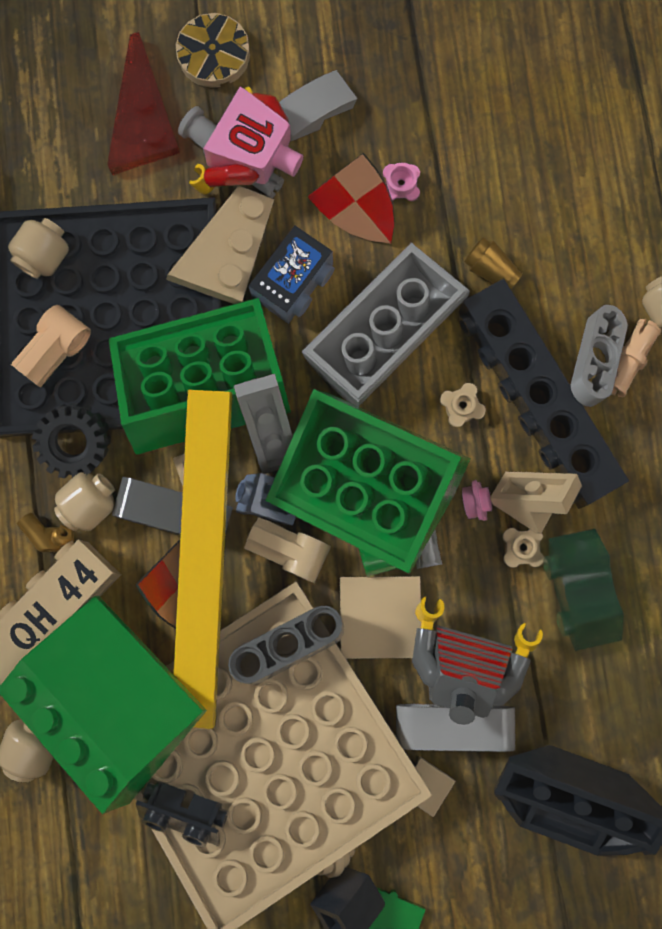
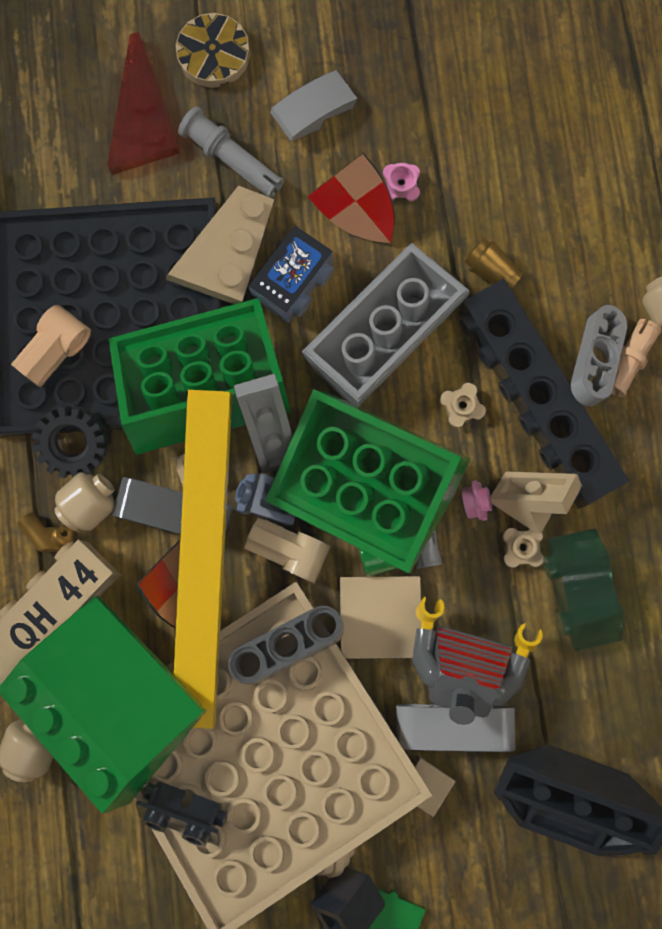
tan head [8,218,69,279] -> none
bright pink torso [189,87,303,195] -> none

